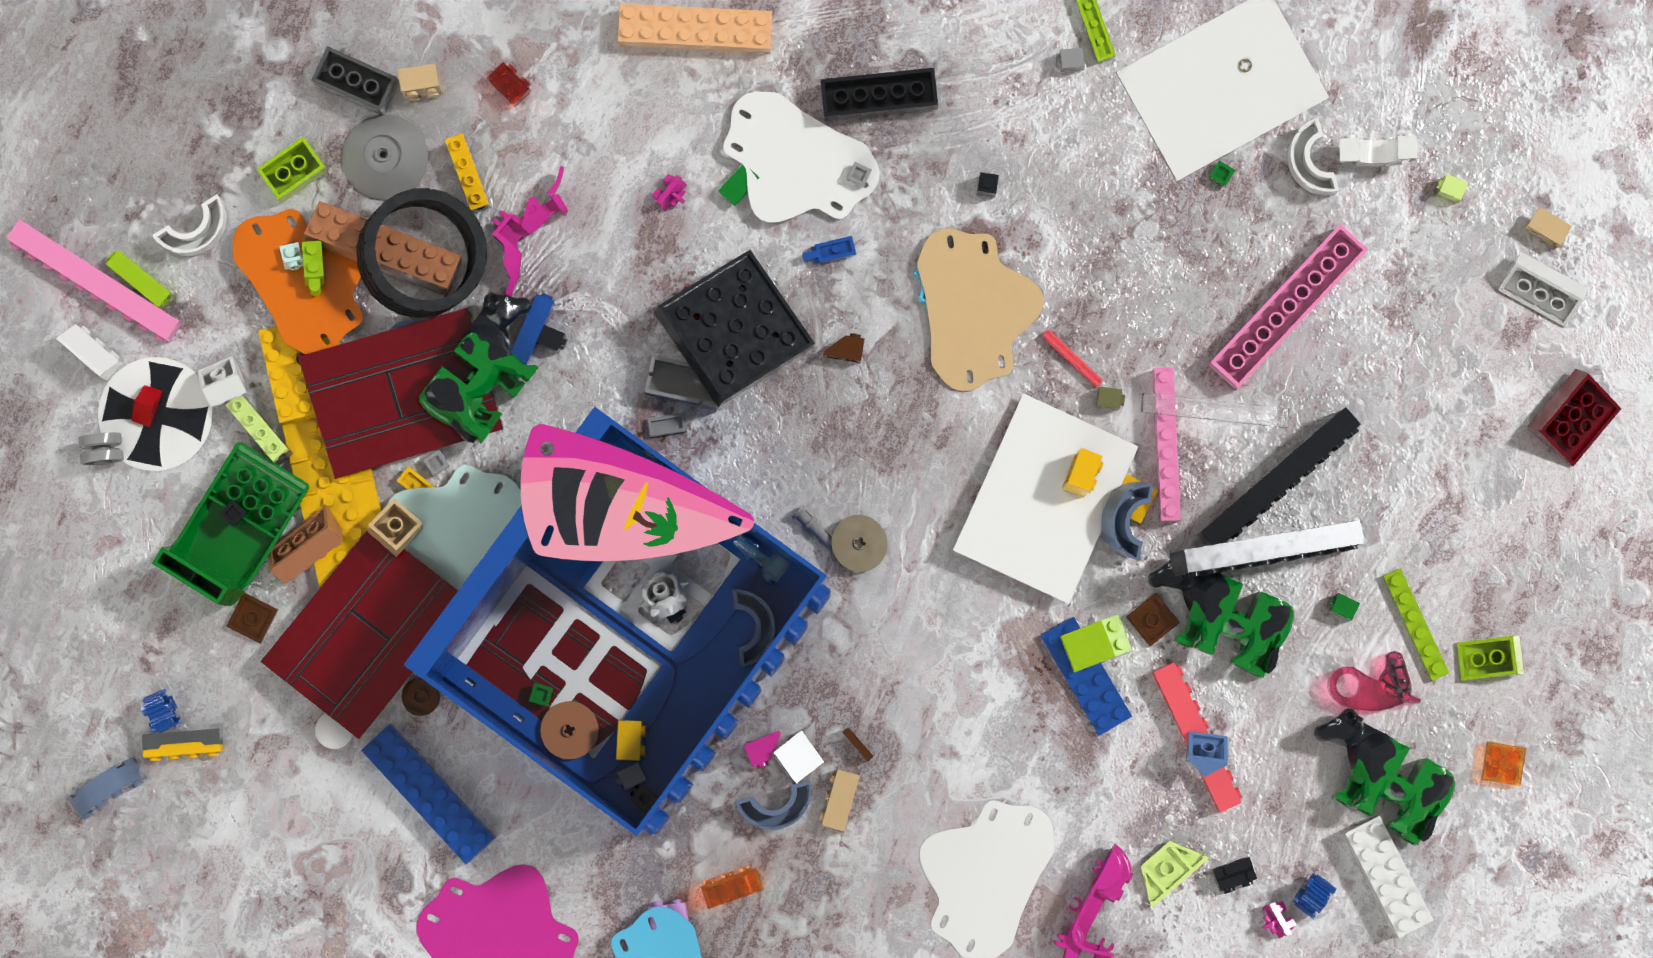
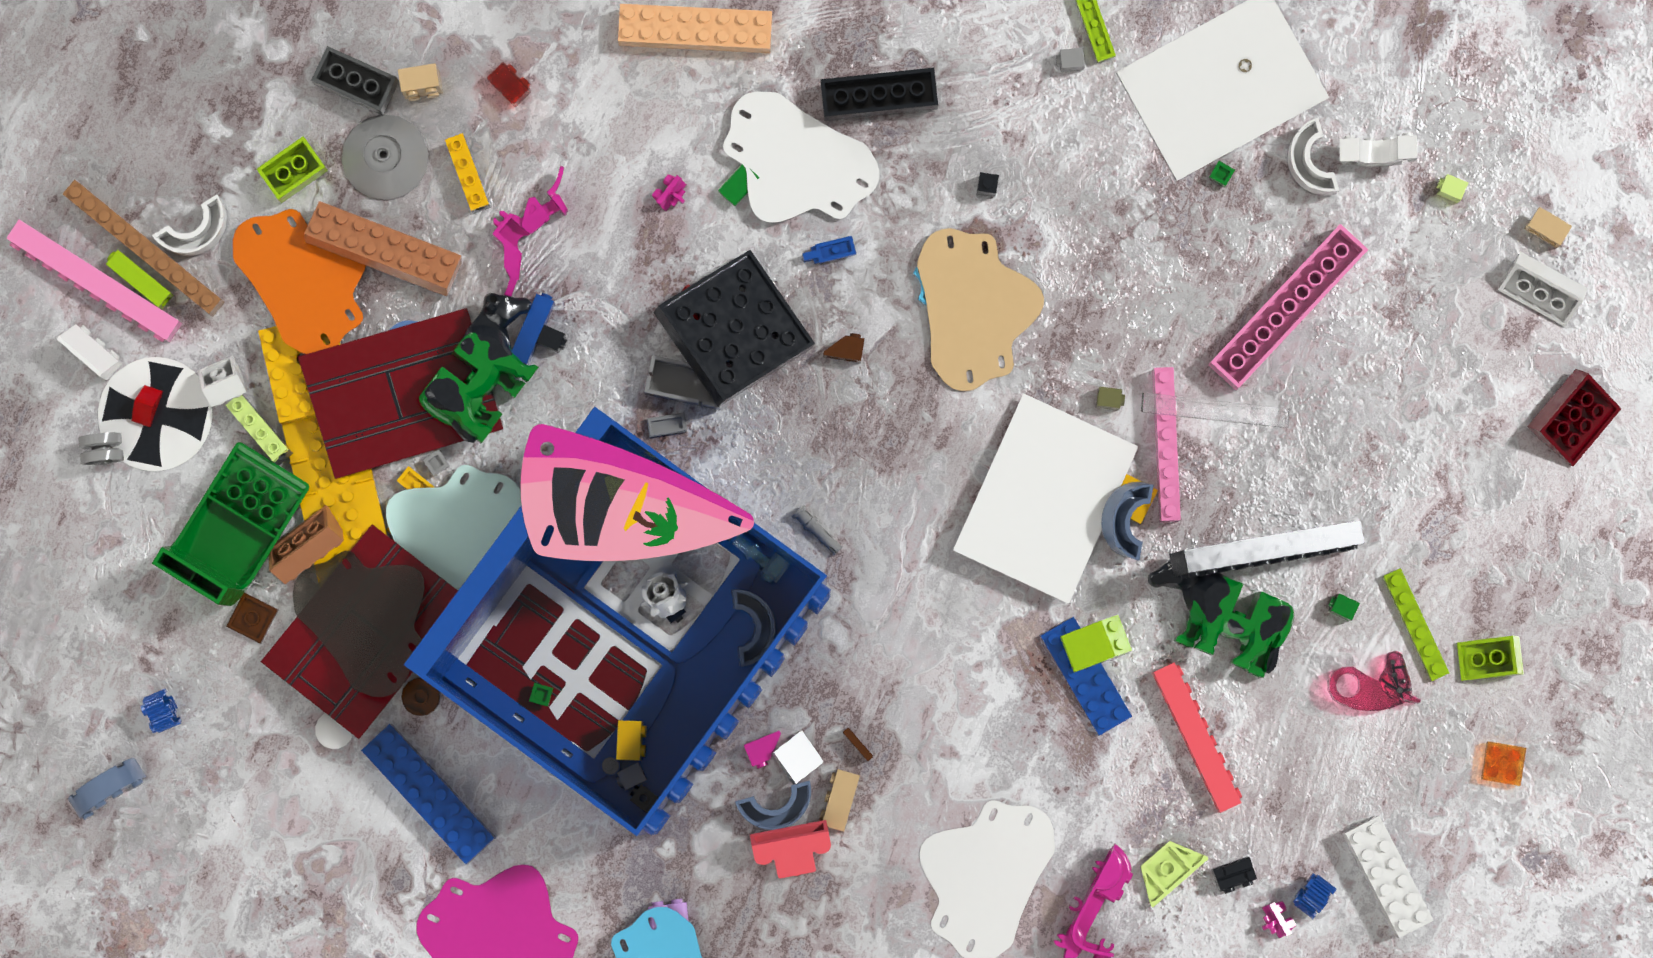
piece [142,728,224,761] -> none
black plate [220,500,248,527] -> none
light aqua bracket [279,242,303,270] -> none
lime brick [302,241,325,296] -> none
black tyre [356,188,487,318] -> none
tan brick [368,498,423,557] -> none
nougat piece [540,701,599,759] -> none
clear orange brick [701,864,764,909] -> none
dark tan piece [831,515,887,572] -> none
light grey plate [846,162,872,188] -> none
coral axle [1043,330,1103,388] -> none
yellow brick [1062,448,1104,497] -> none
reddish brown tile [1126,593,1180,647] -> none
medium blue slope [1186,731,1228,777] -> none
black brick [1197,407,1361,546] -> none
animal [1314,708,1456,846] -> none
none -> medium nougat brick [63,179,225,317]
none -> clear smoke piece [293,551,425,697]
none -> tile [601,756,620,776]
none -> coral brick [750,820,831,878]

